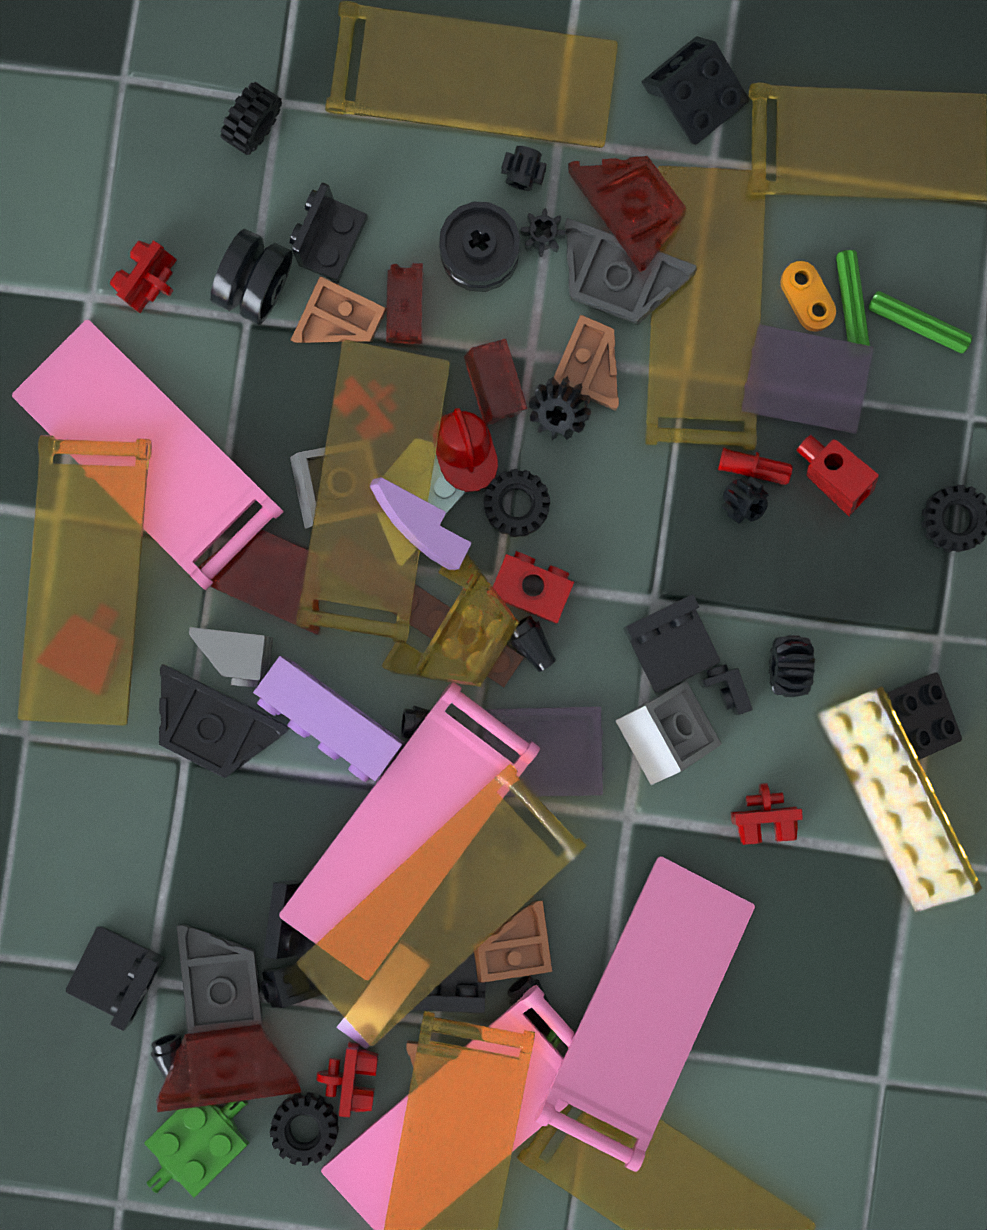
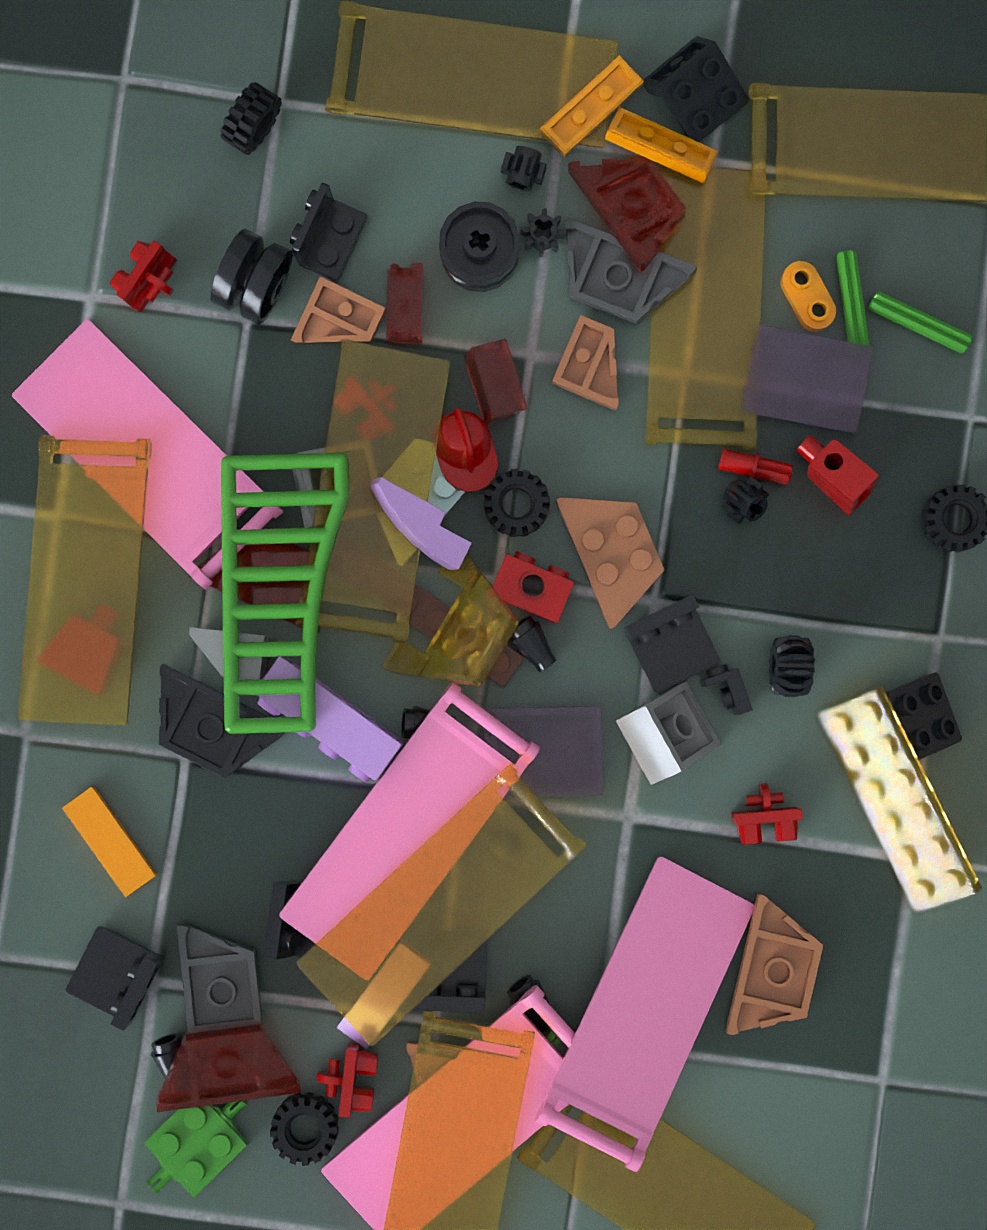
black bracket [261,959,324,1008] -> none
nougat wing [473,901,552,983] -> none
black gear [529,376,591,440] -> none
none -> light orange tile [62,786,158,898]
none -> bright green bar [221,453,349,734]
none -> light orange tile [539,55,644,158]
none -> nougat wing [556,497,664,630]
none -> light orange tile [604,107,718,183]
none -> nougat wing [725,893,823,1035]

